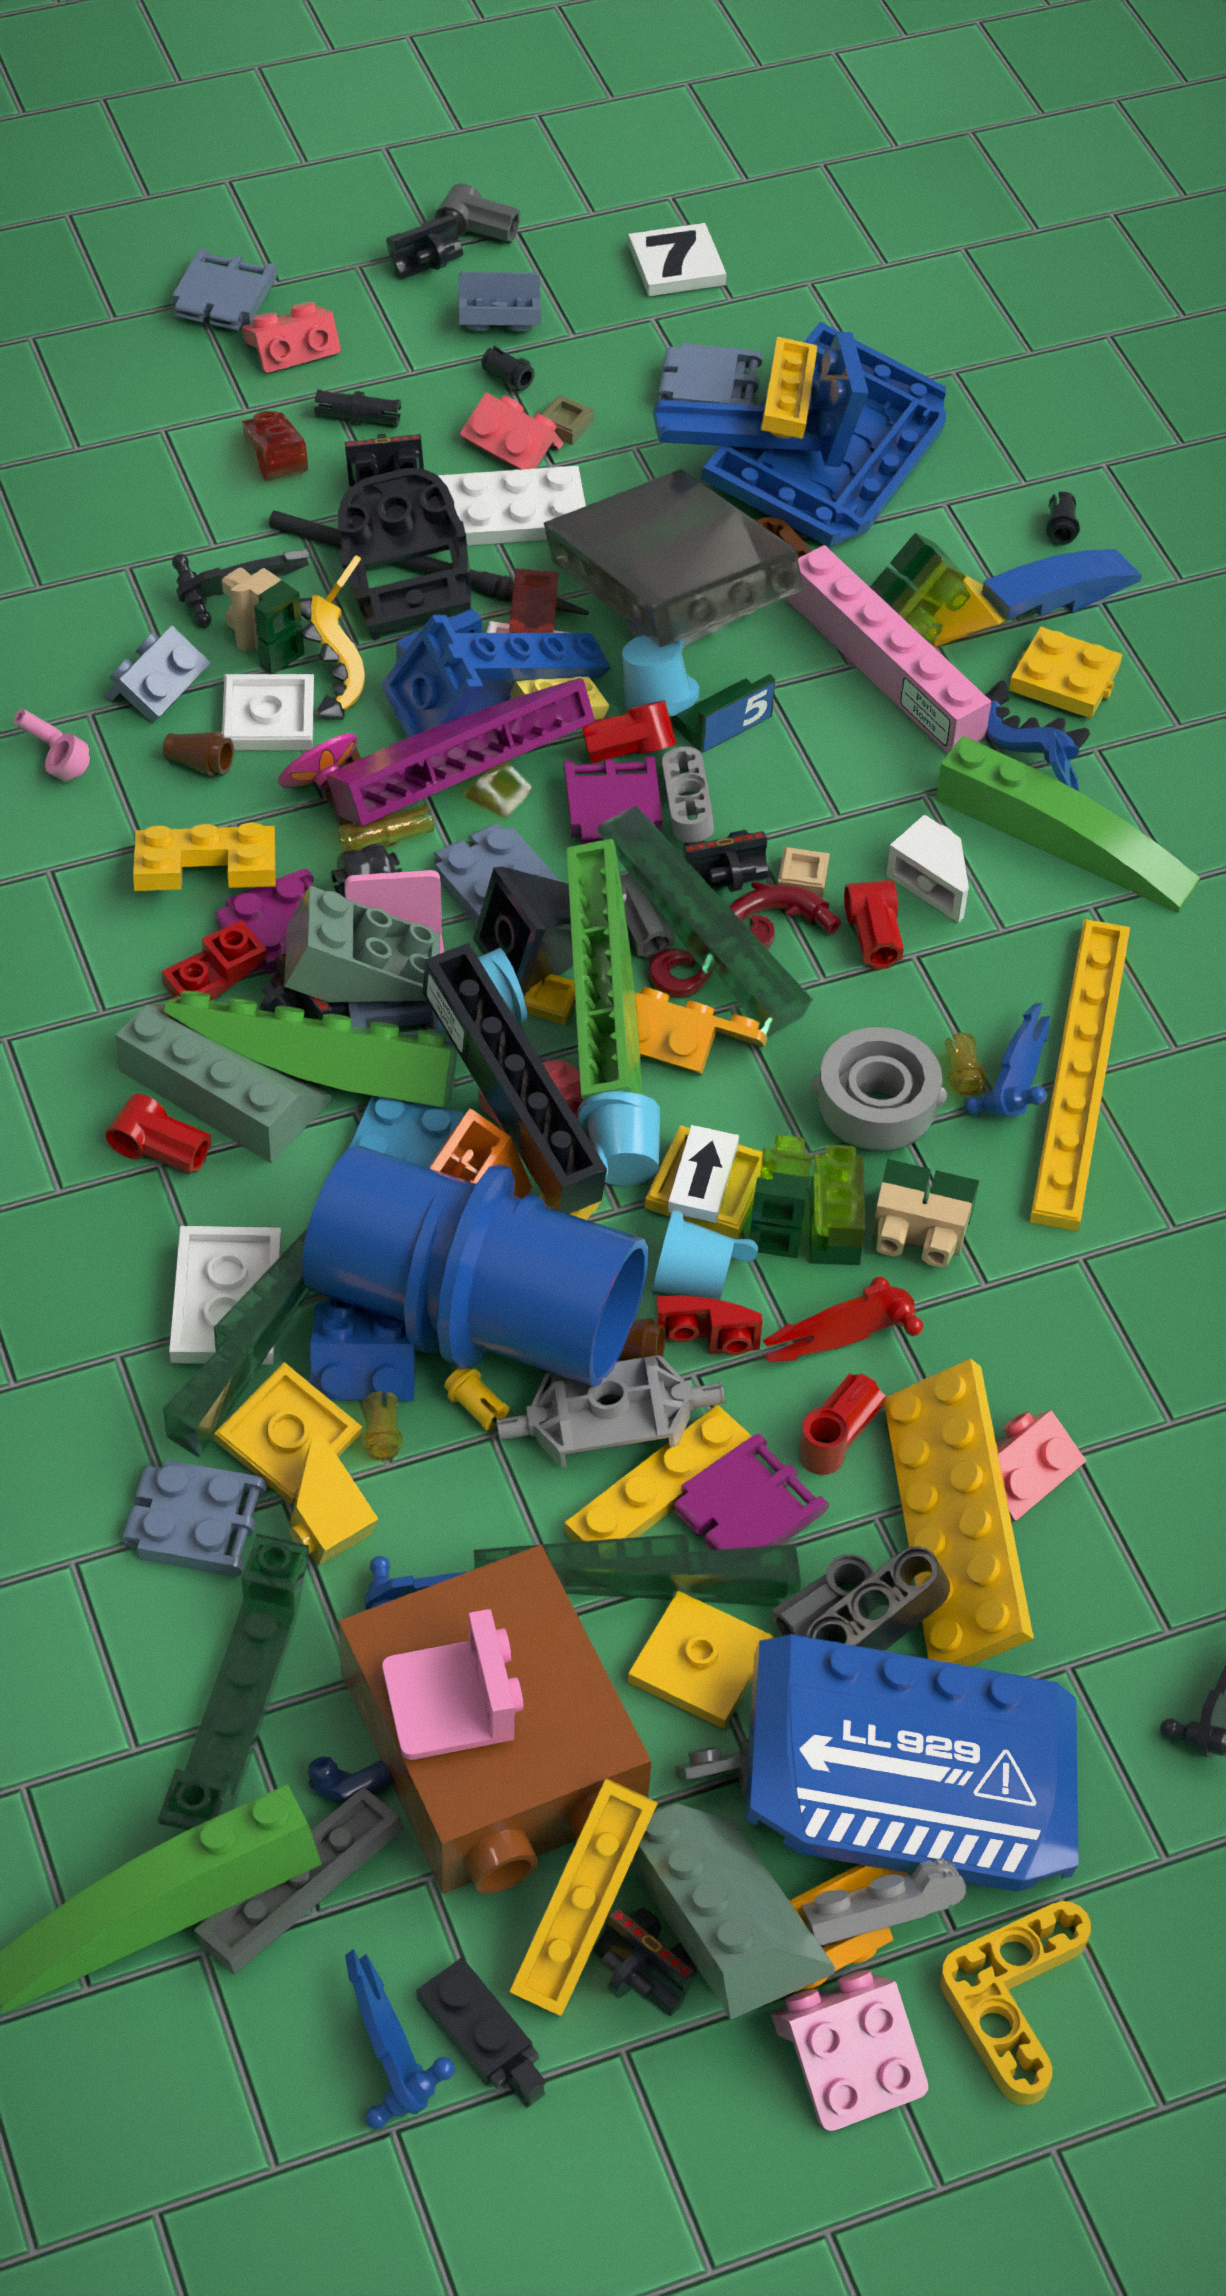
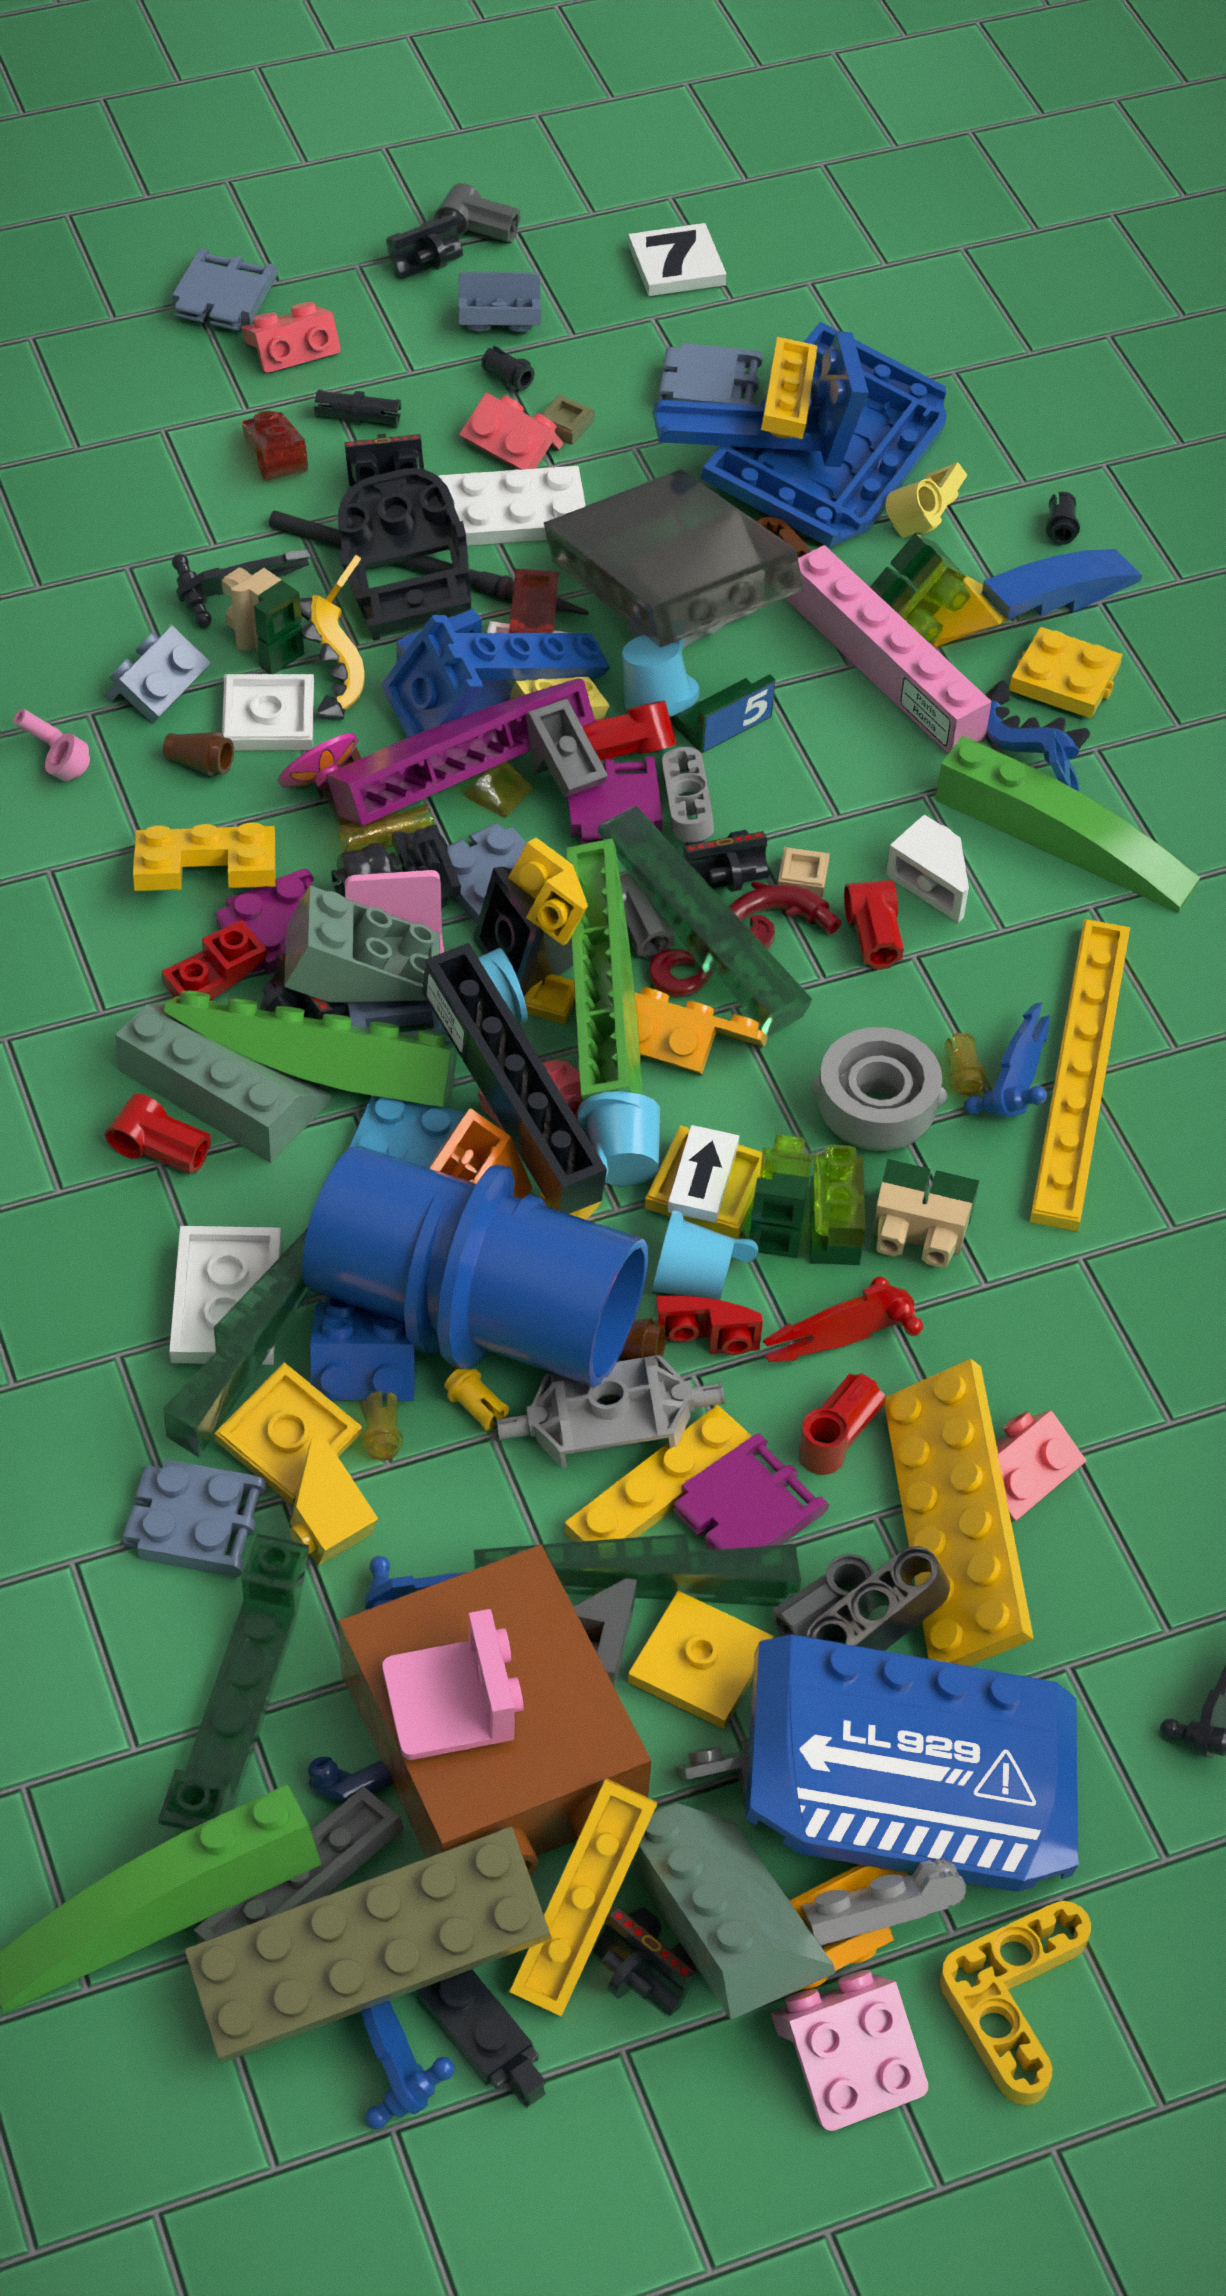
none -> olive plate [185,1826,552,2064]
none -> black hips [391,824,461,908]
none -> yellow slope [508,838,588,946]
none -> dark grey slope [526,699,608,798]
none -> dark grey slope [573,1578,637,1689]
none -> light yellow plate [886,462,967,538]

